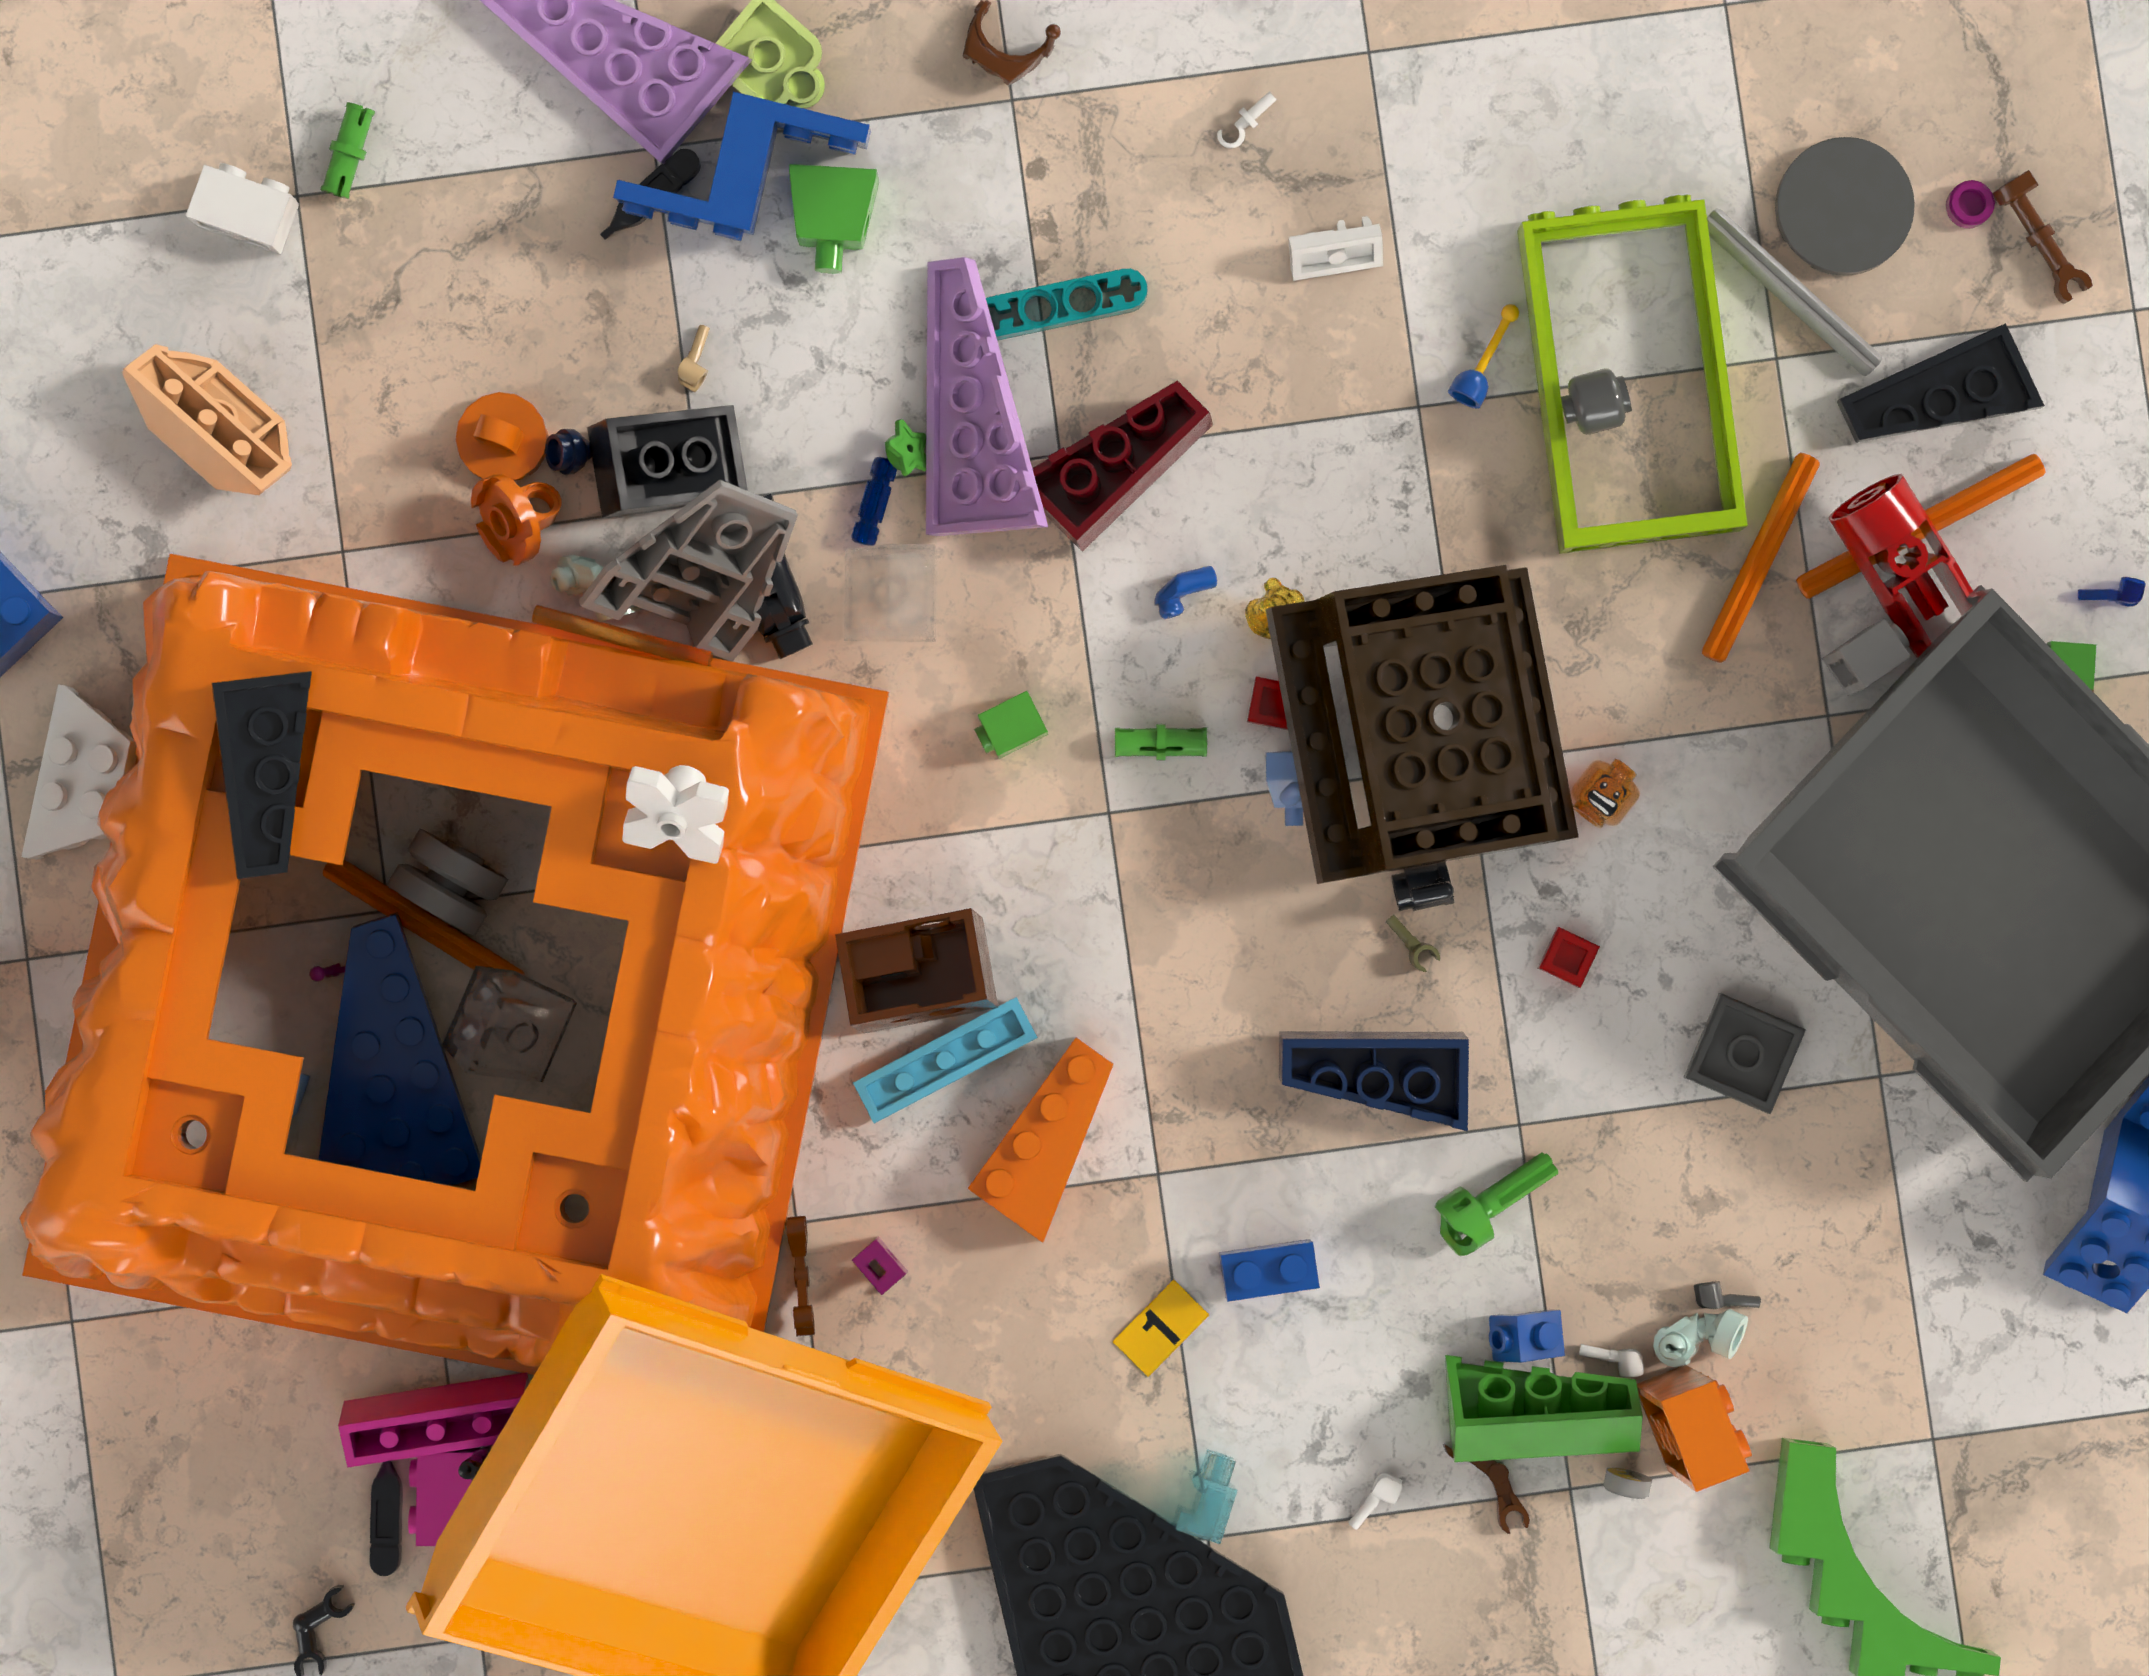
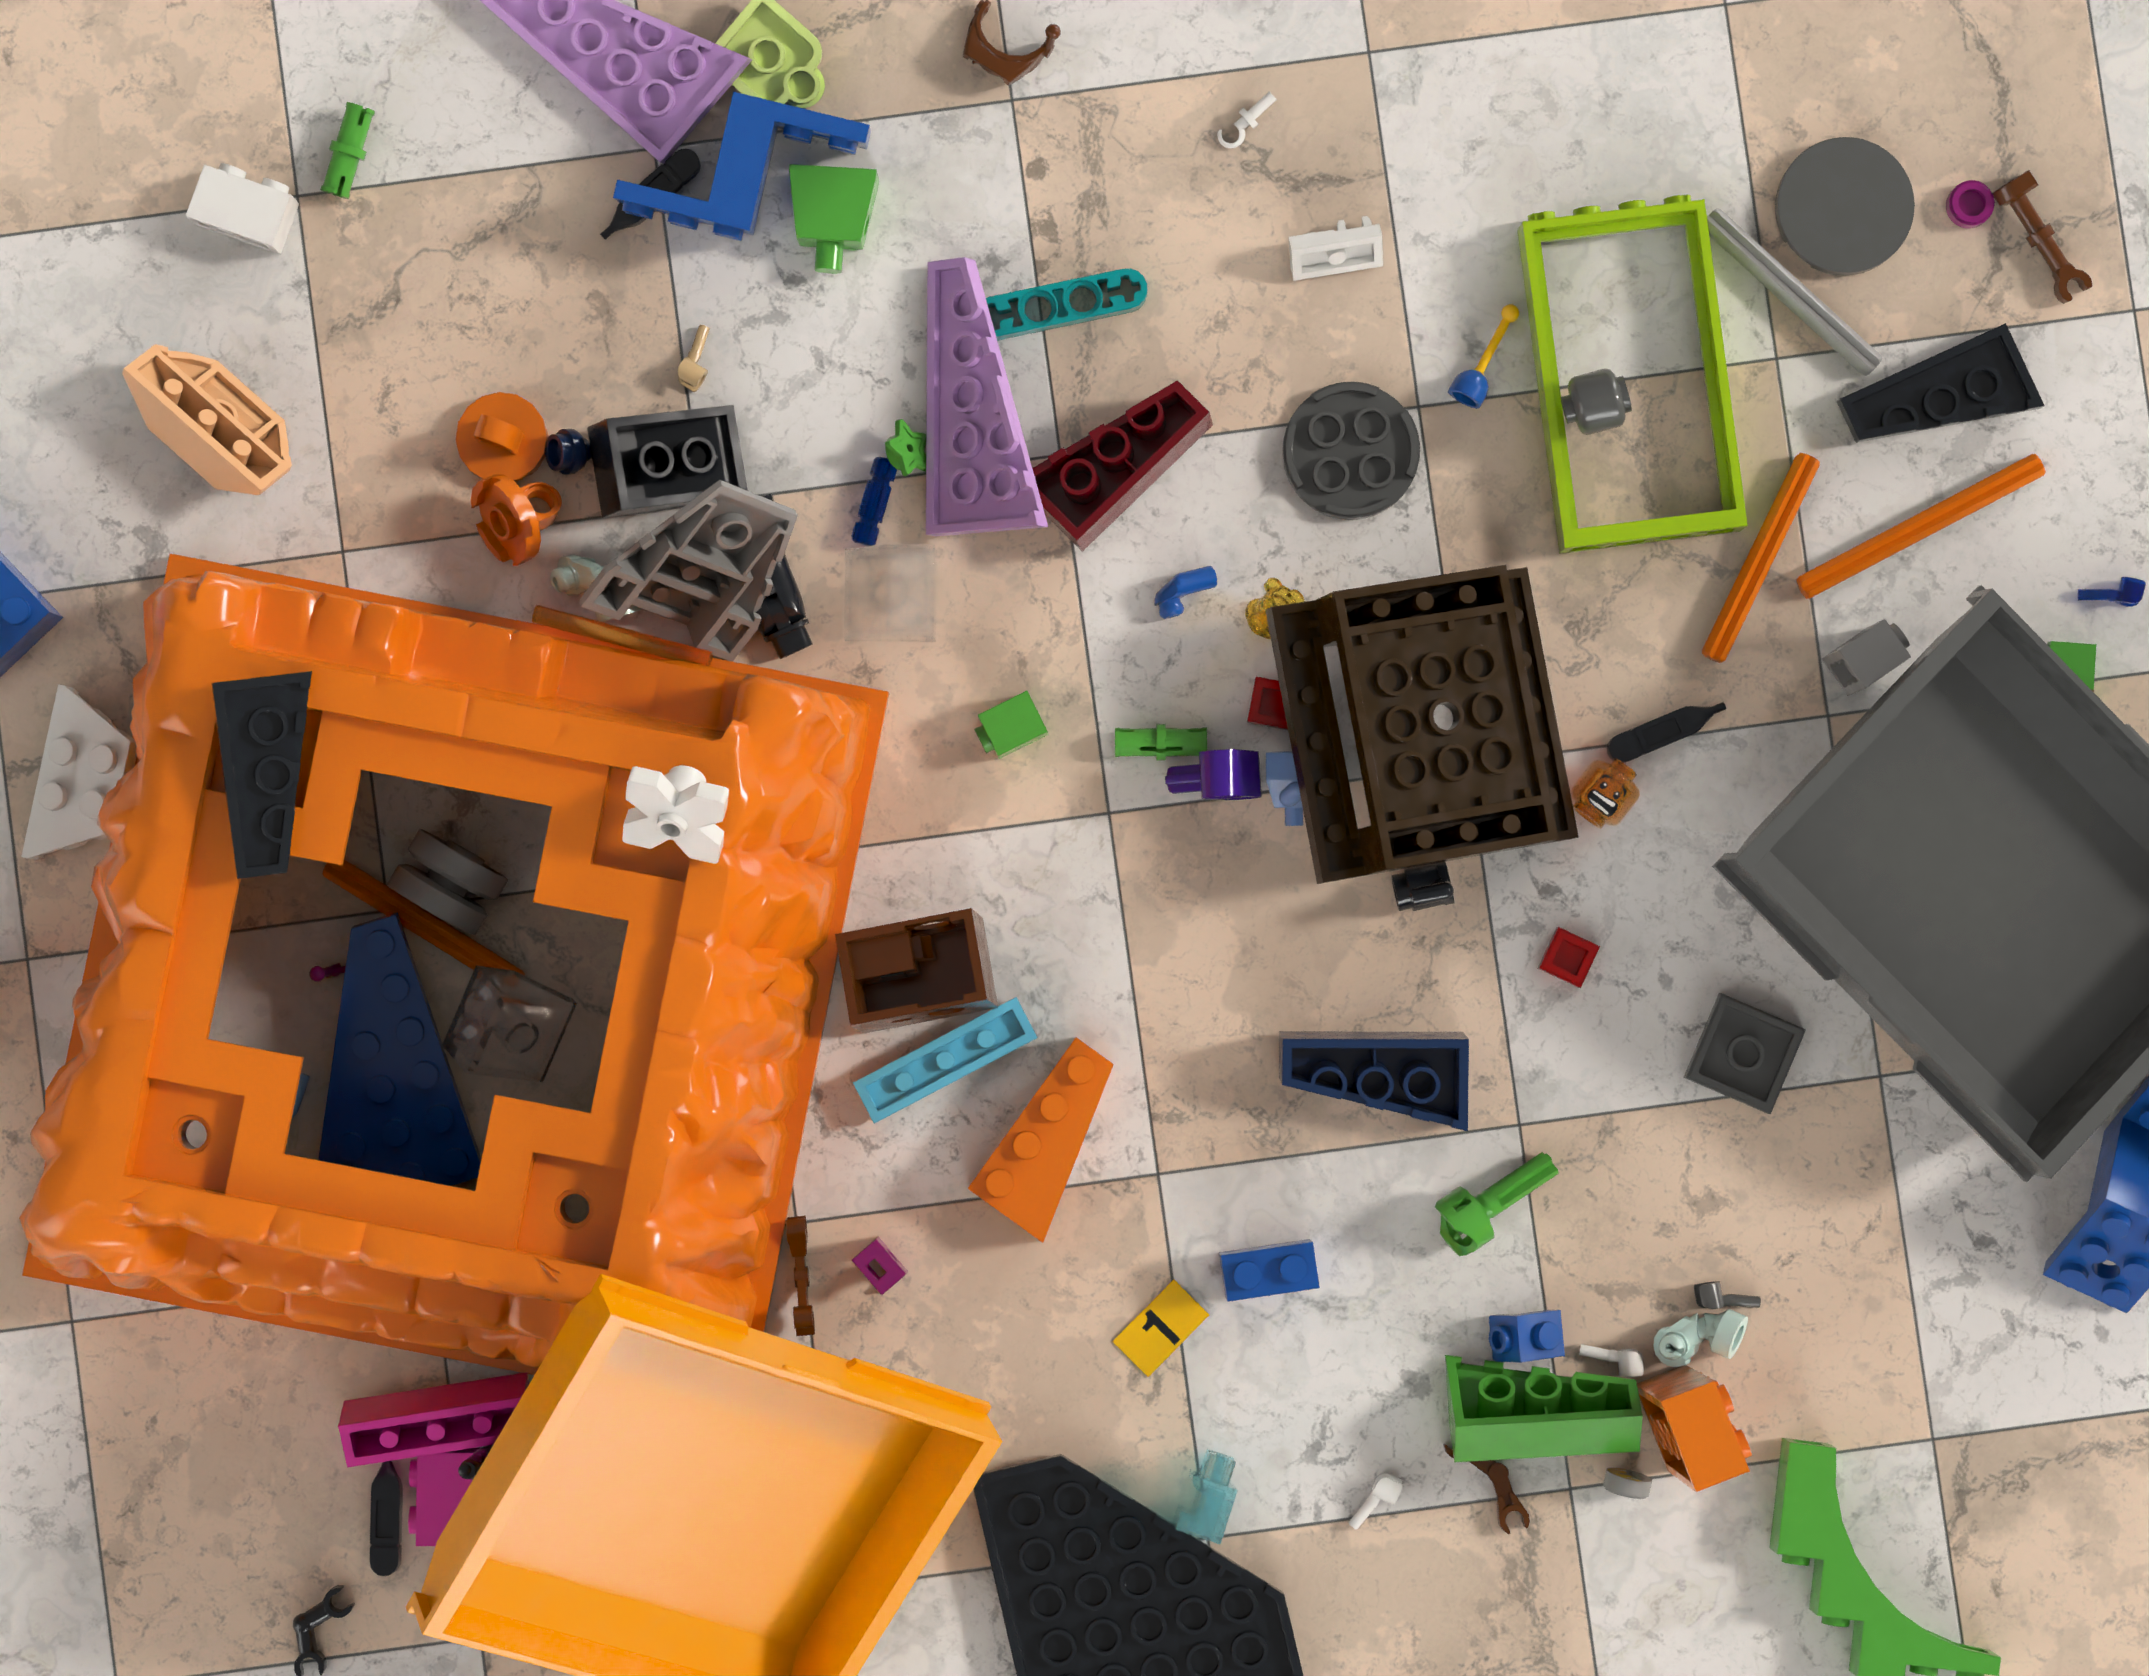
olive hand [1386,915,1440,972] -> none
red piece [1828,474,1973,658] -> none
none -> dark purple beam [1165,749,1262,800]
none -> dark grey tile [1282,382,1420,520]
none -> black piece [1607,702,1726,763]

